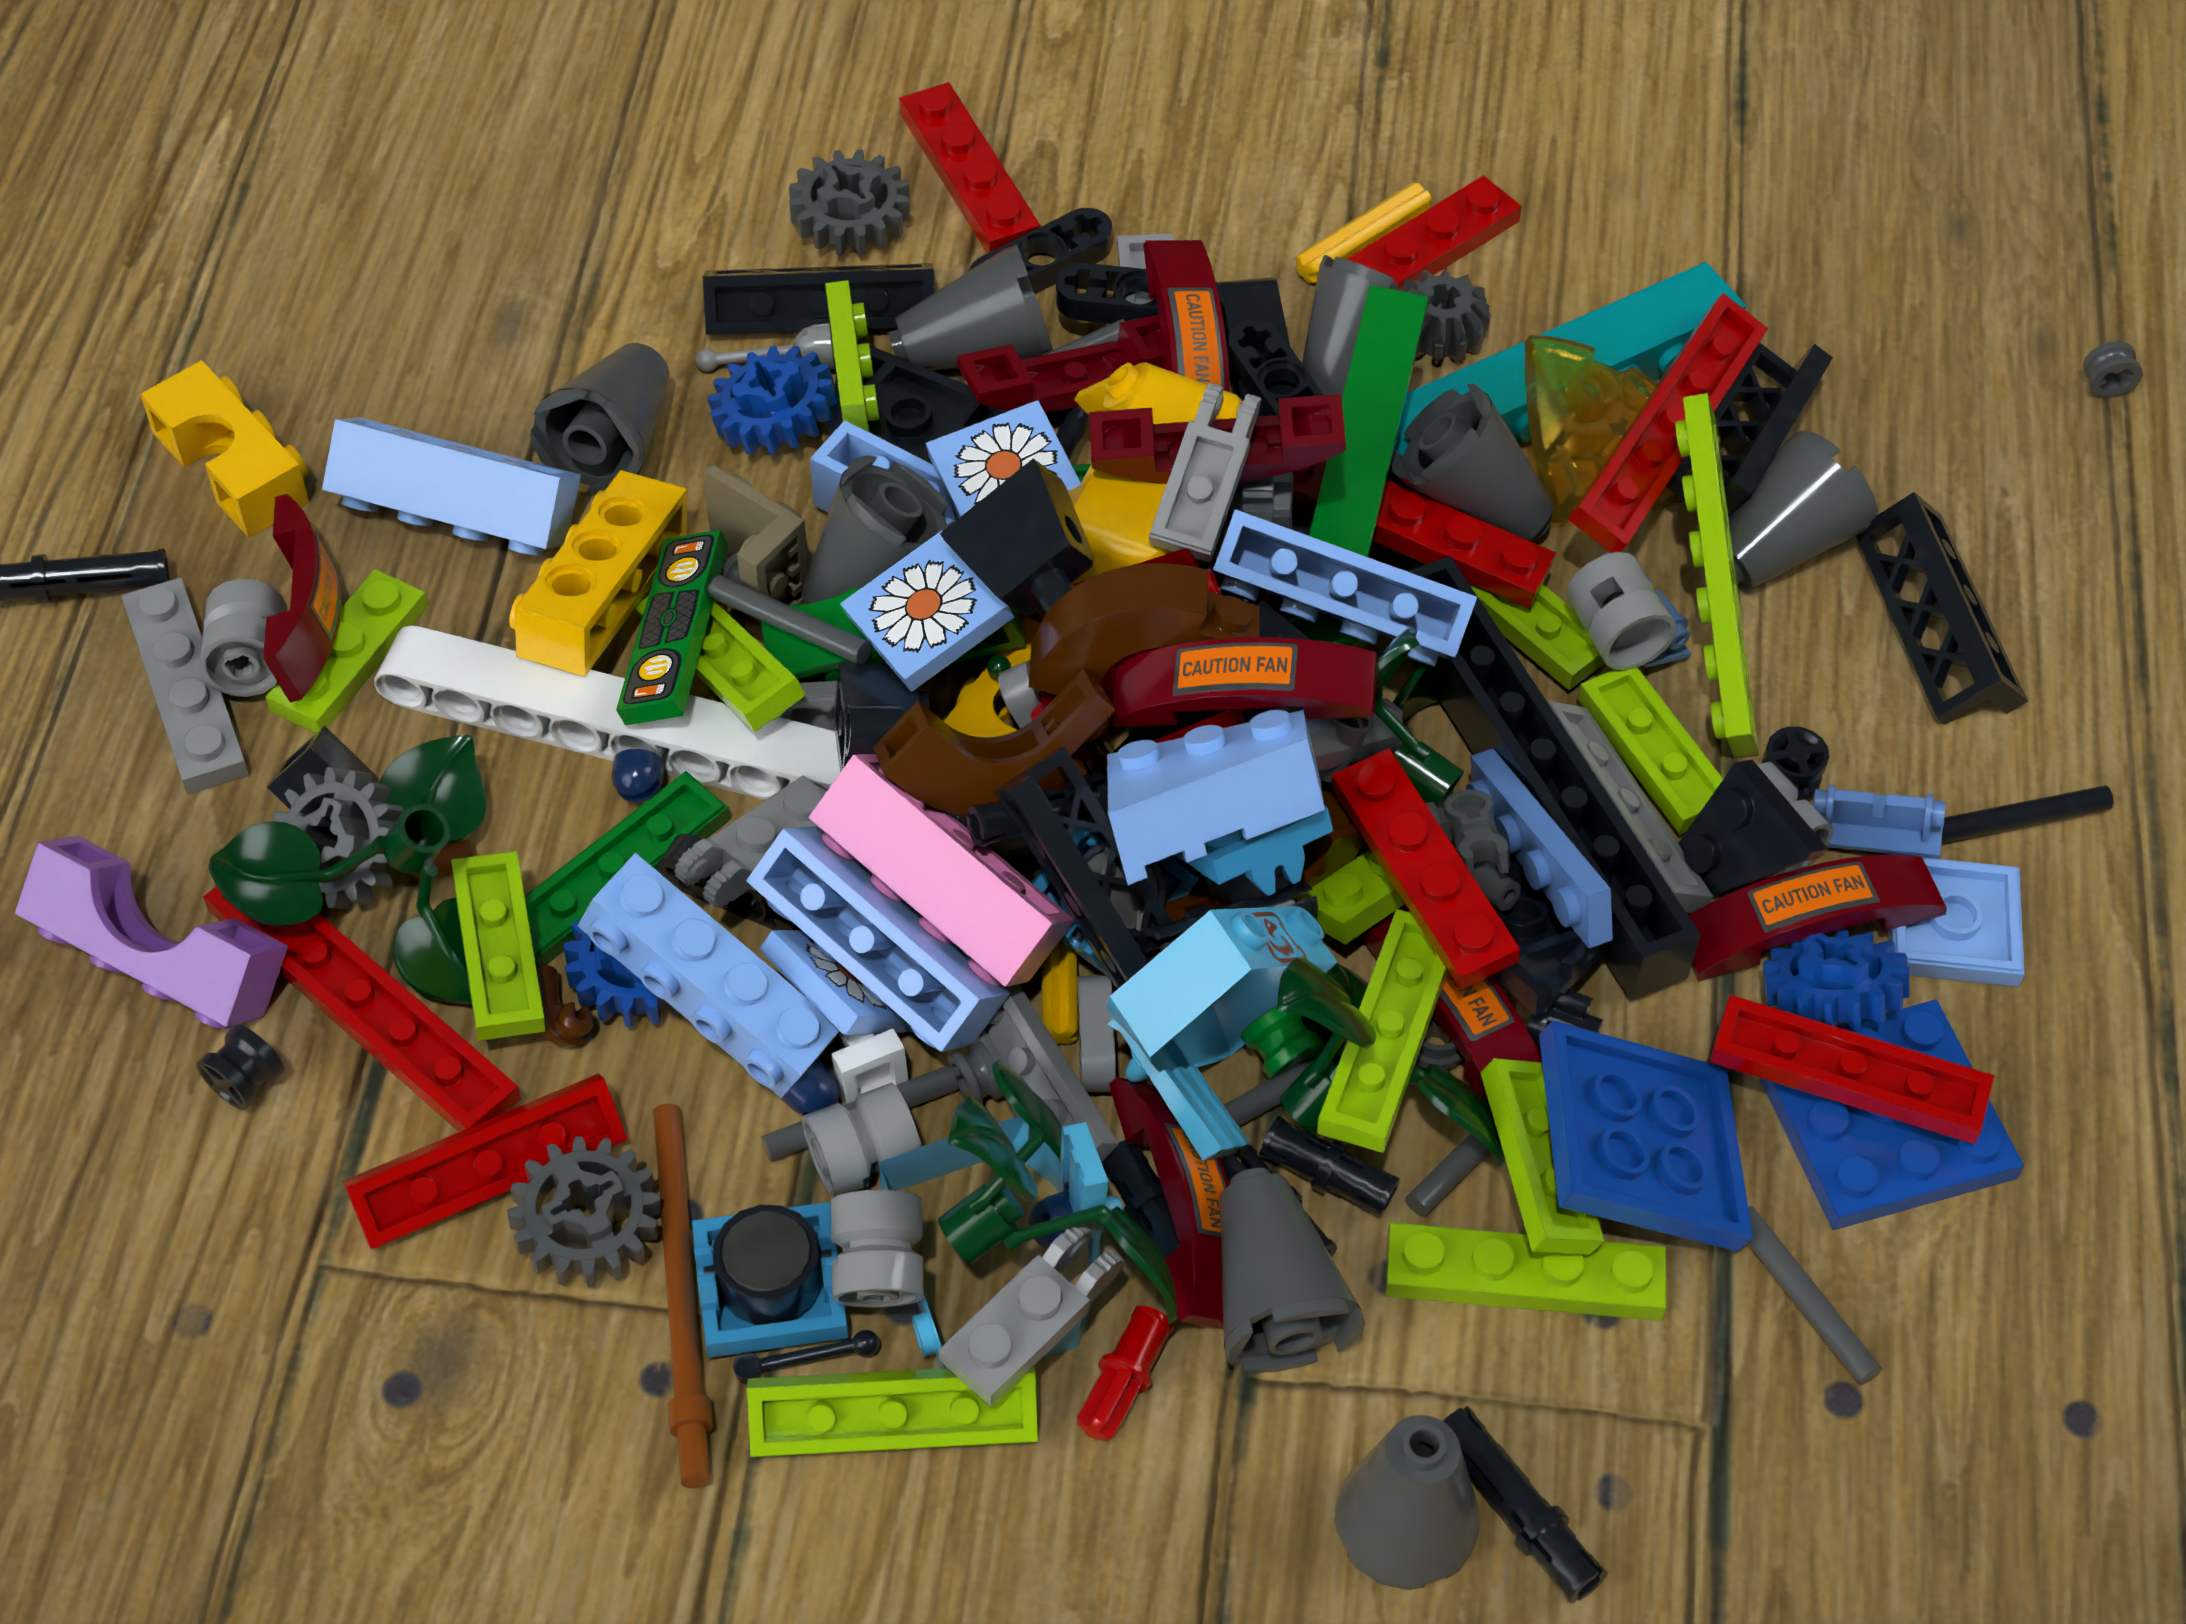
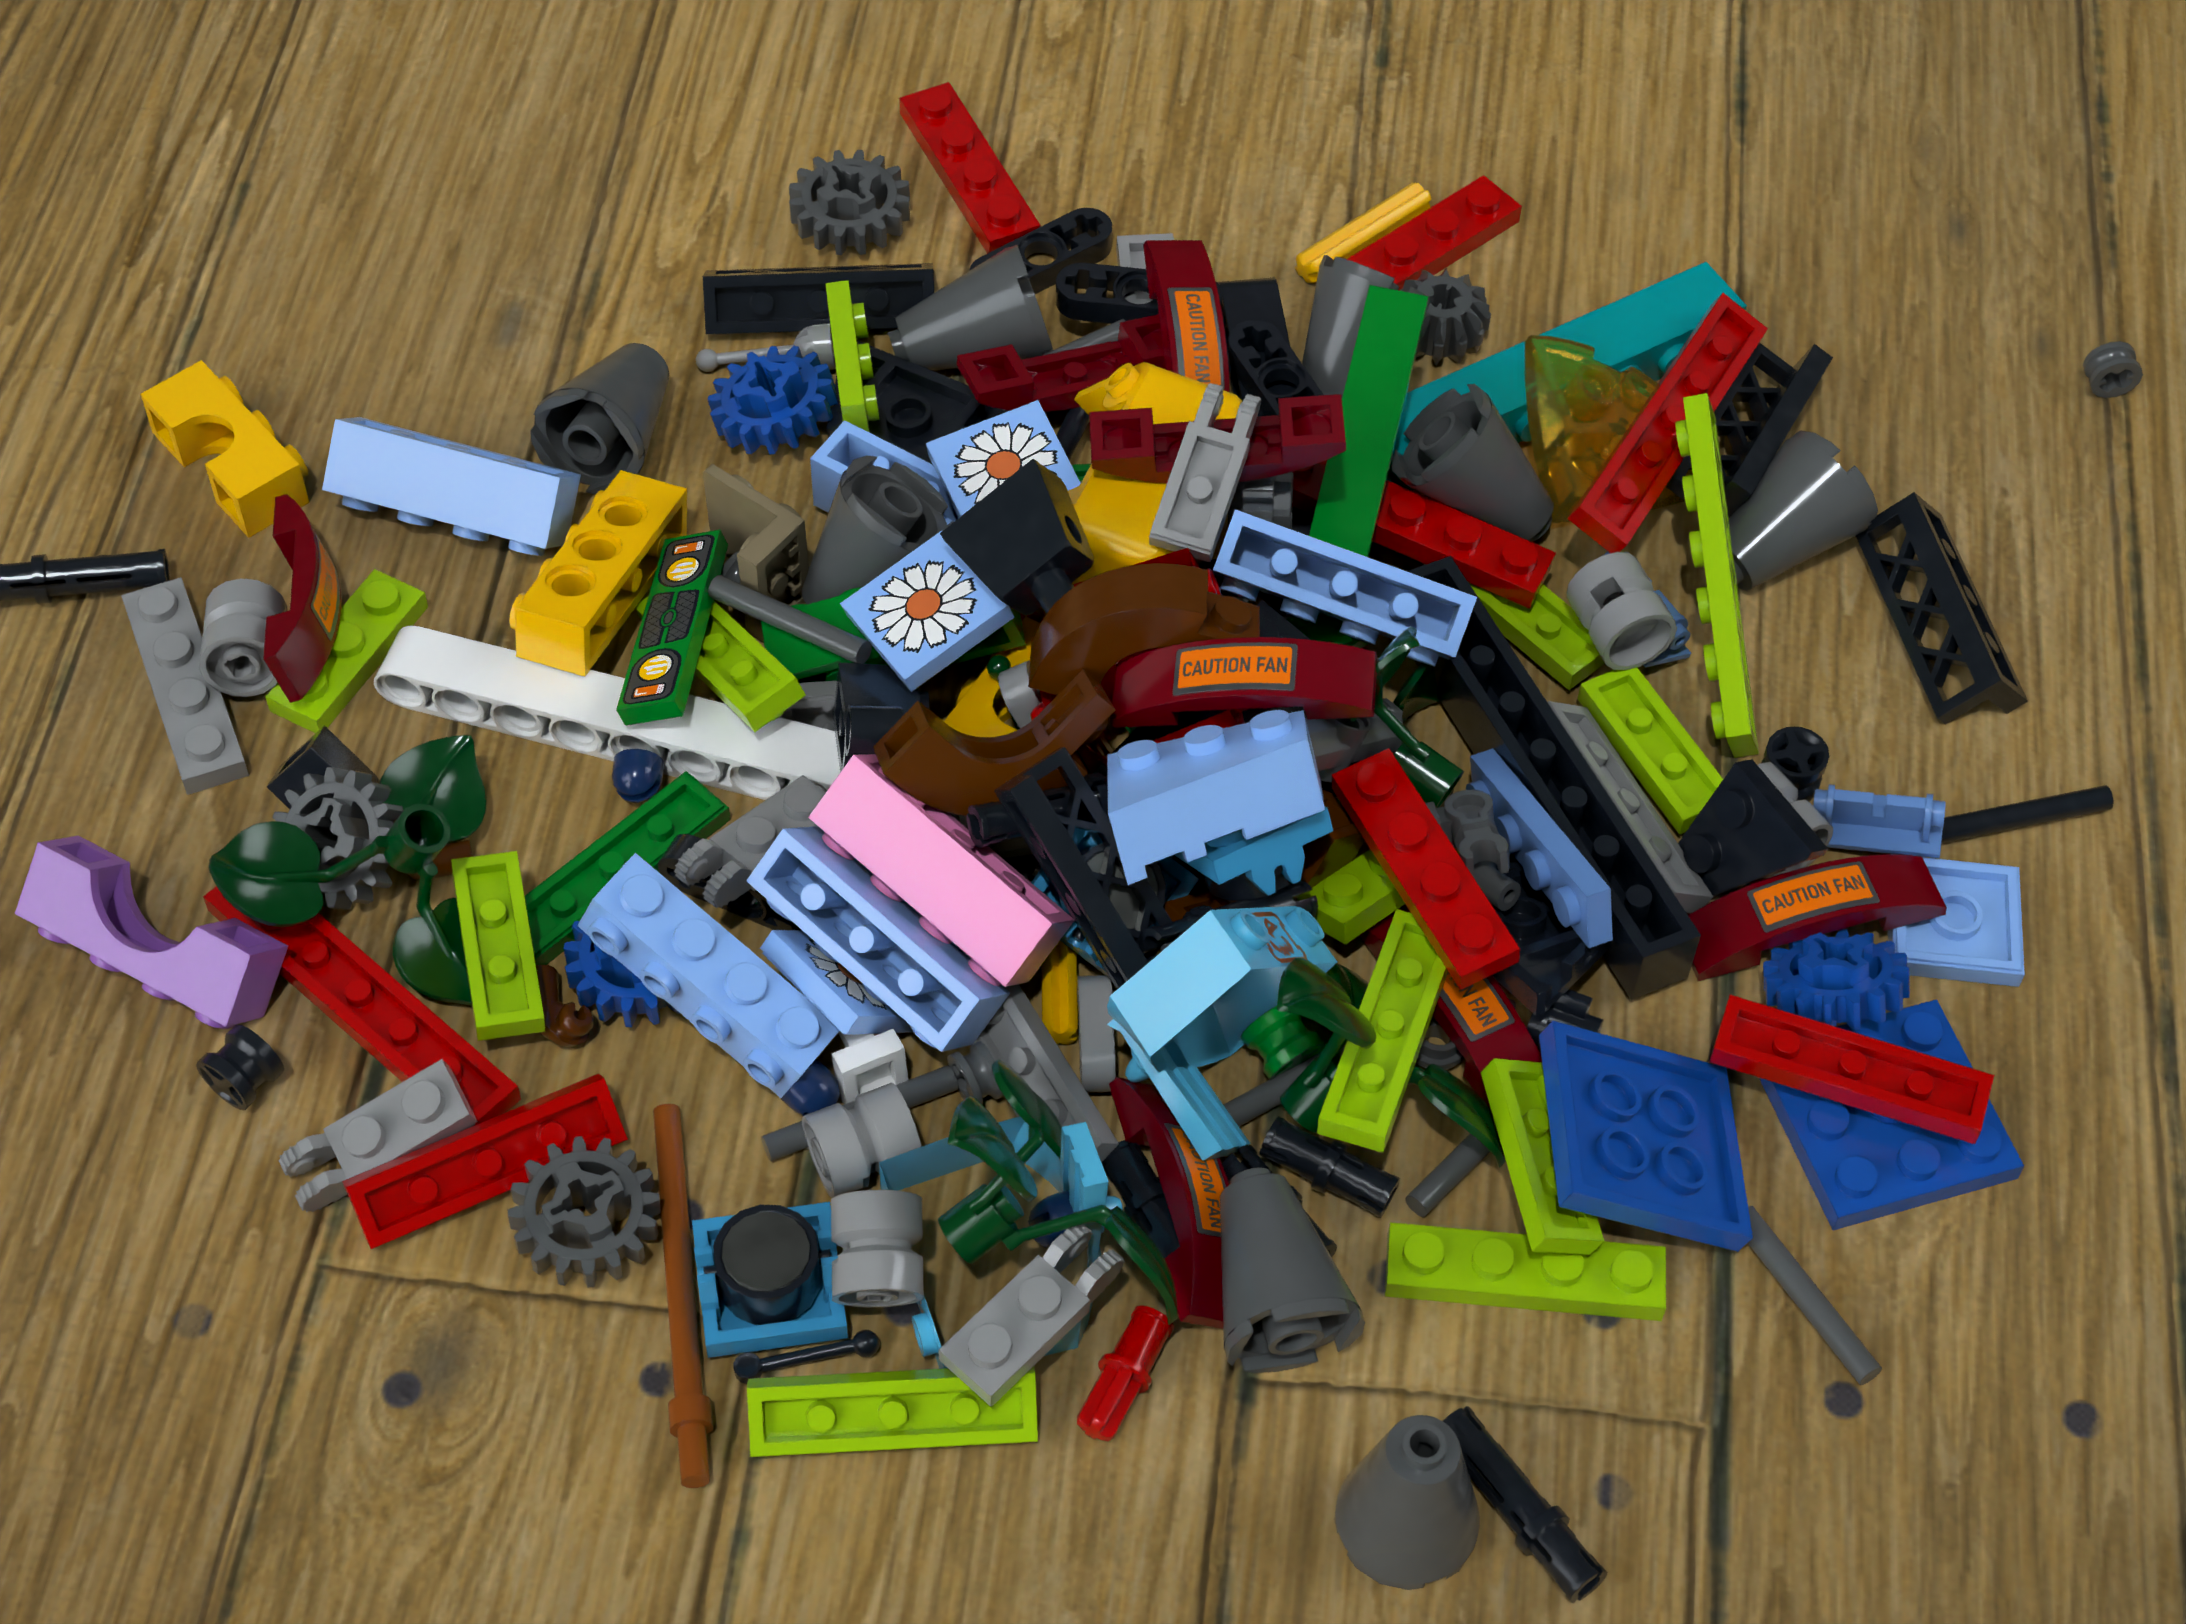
none -> light grey hinge [278,1059,477,1212]

